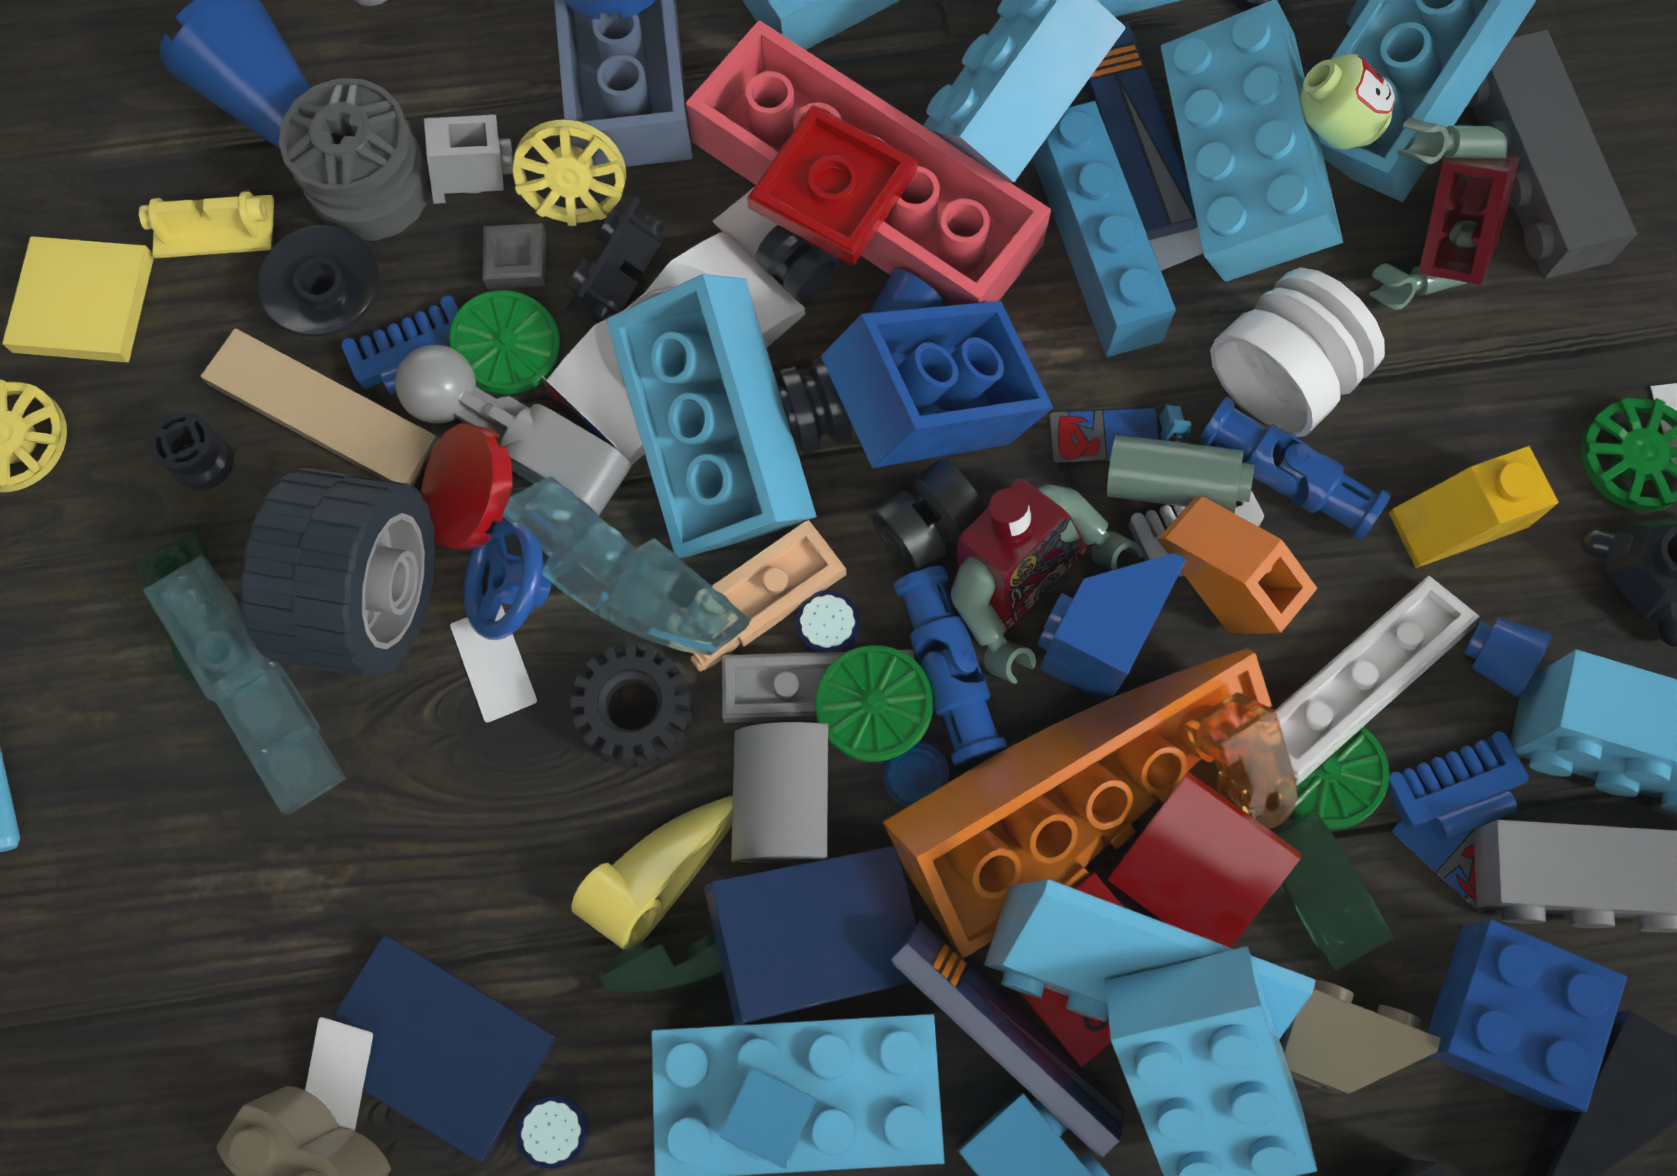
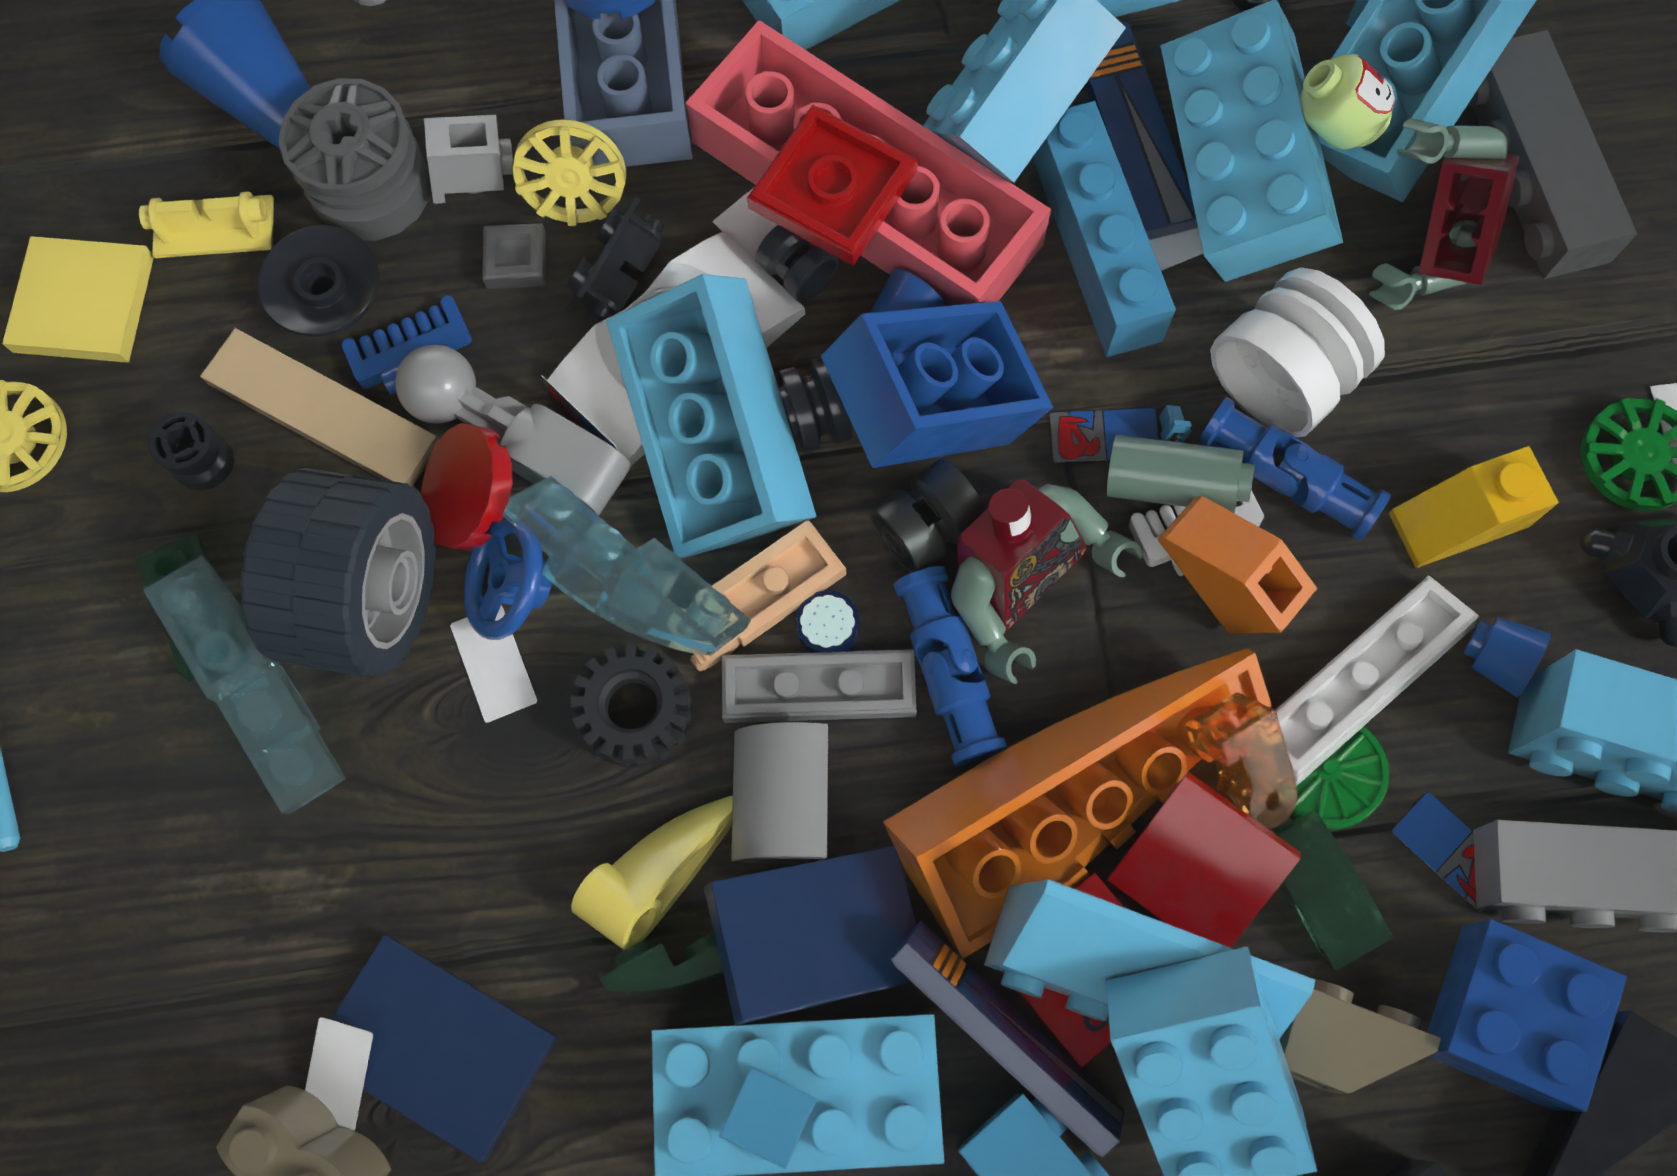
green wheel [449,290,560,395] -> none
light aqua tile [516,1096,589,1169] -> none
green wheel [815,645,933,762] -> none
tile [883,741,949,808] -> none
blue slope [1037,553,1186,702] -> none
blue piece [1387,731,1529,841] -> none

